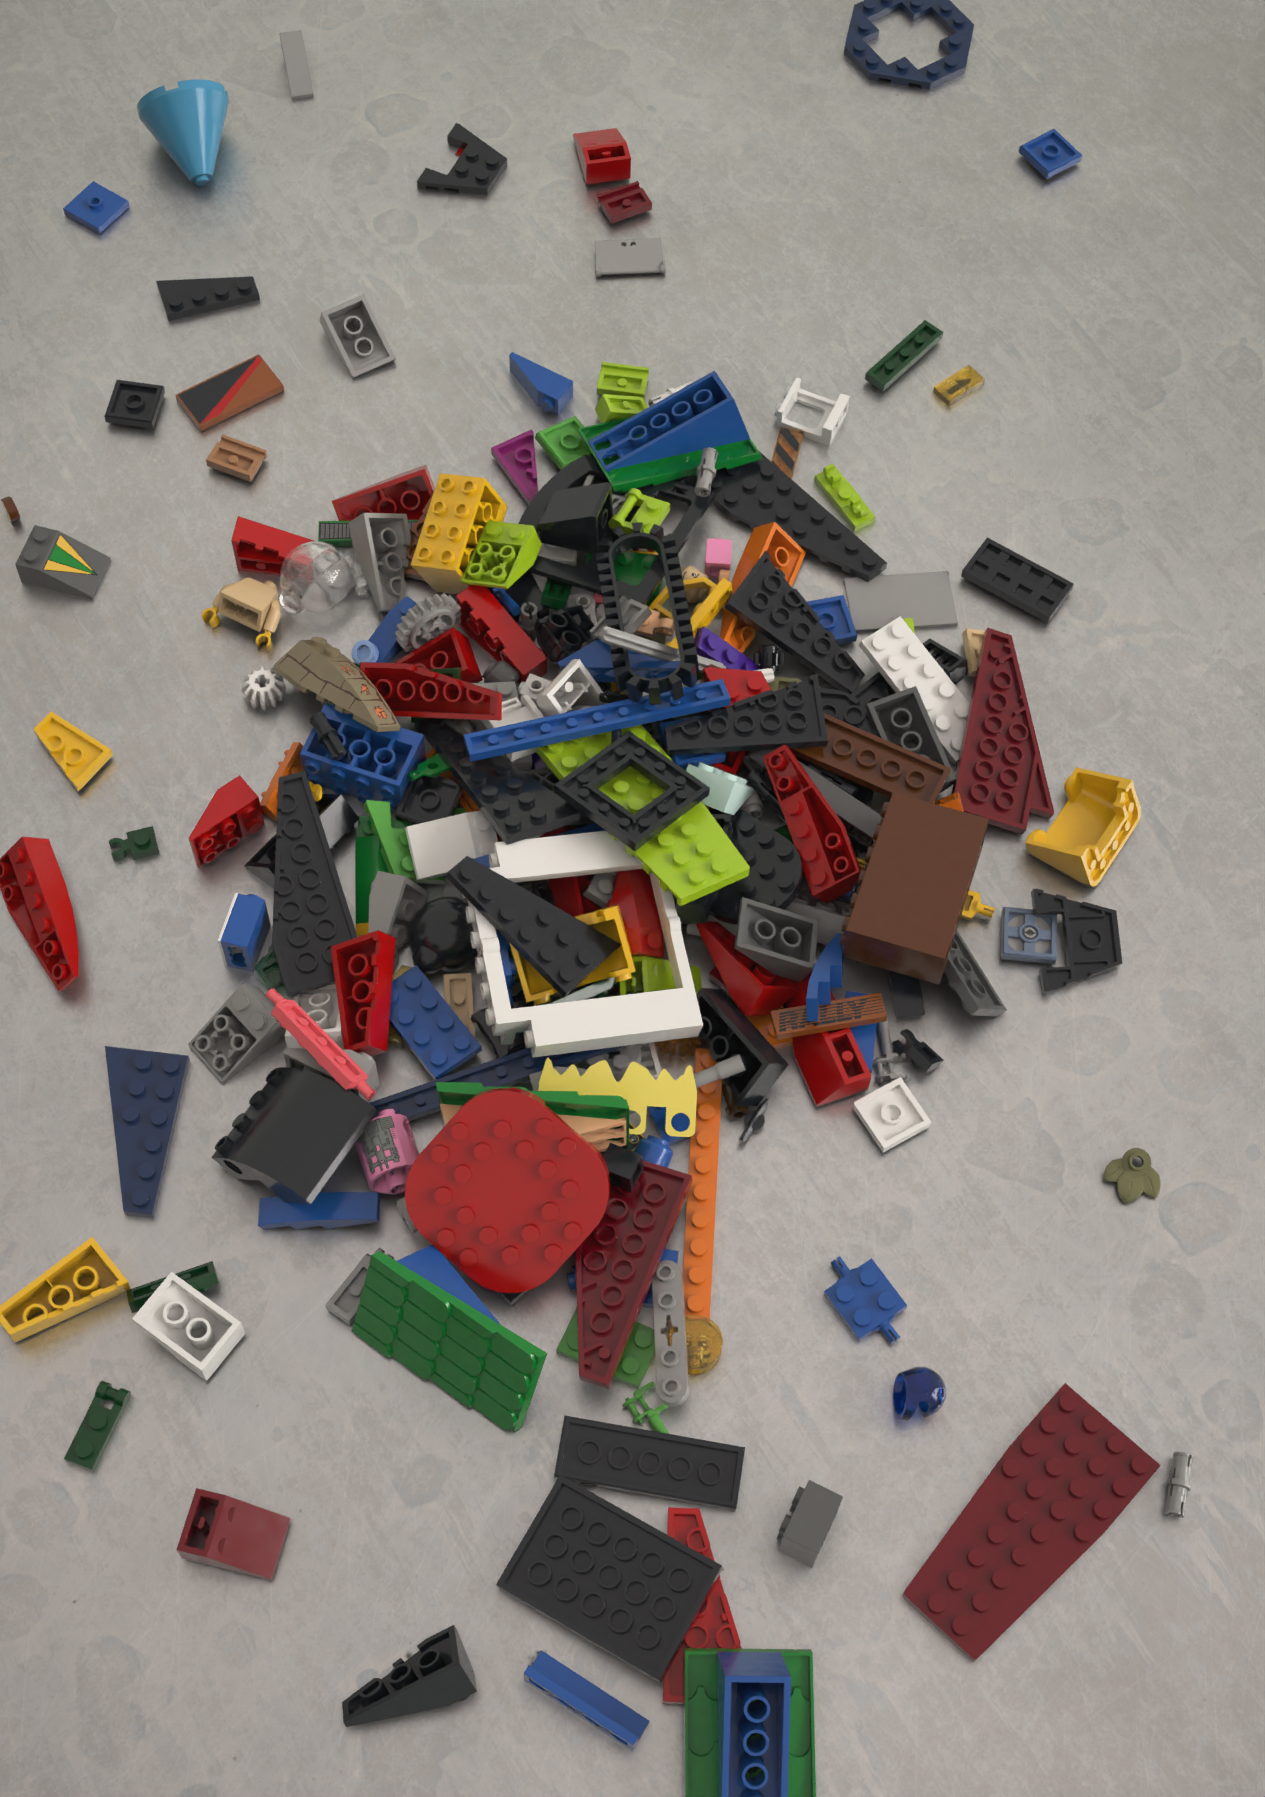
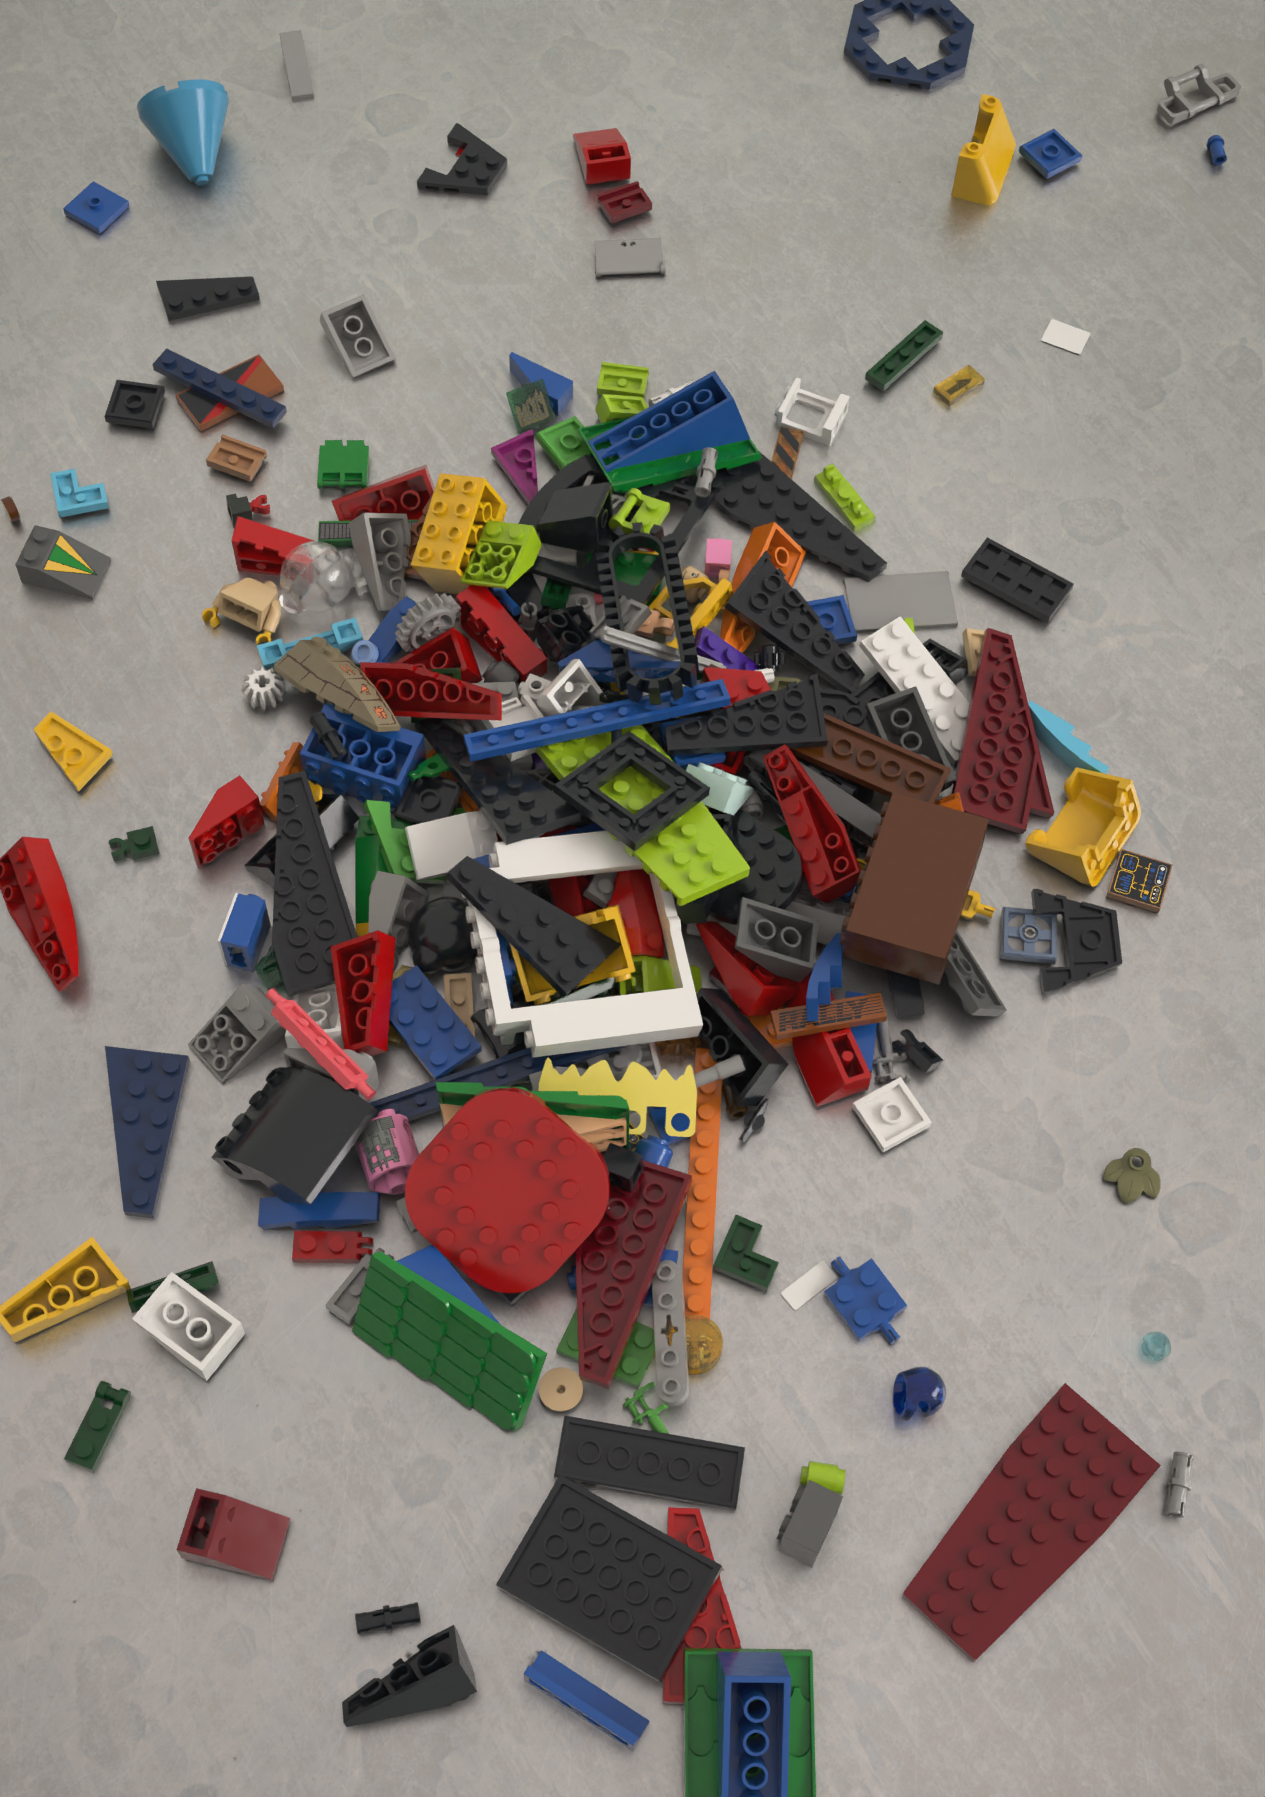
none -> medium azure plate [50,469,109,518]
none -> dark blue plate [152,348,287,428]
none -> pearl dark grey piece [226,493,270,528]
none -> medium azure slope [257,617,363,669]
none -> red hinge [292,1231,373,1263]
none -> green plate [317,440,369,489]
none -> black pin [355,1602,421,1635]
none -> piece [506,379,556,433]
none -> tan piece [538,1367,583,1412]
none -> dark green plate [713,1215,779,1292]
none -> white sticker [781,1261,837,1310]
none -> lime brick [800,1461,846,1495]
none -> yellow windscreen [951,94,1016,205]
none -> medium azure slope [1028,701,1109,774]
none -> white sticker [1041,319,1091,354]
none -> black tile [1106,849,1173,913]
none -> clear light blue plate [1141,1332,1171,1361]
none -> light grey bar [1157,64,1241,124]
none -> blue pin [1206,135,1227,165]

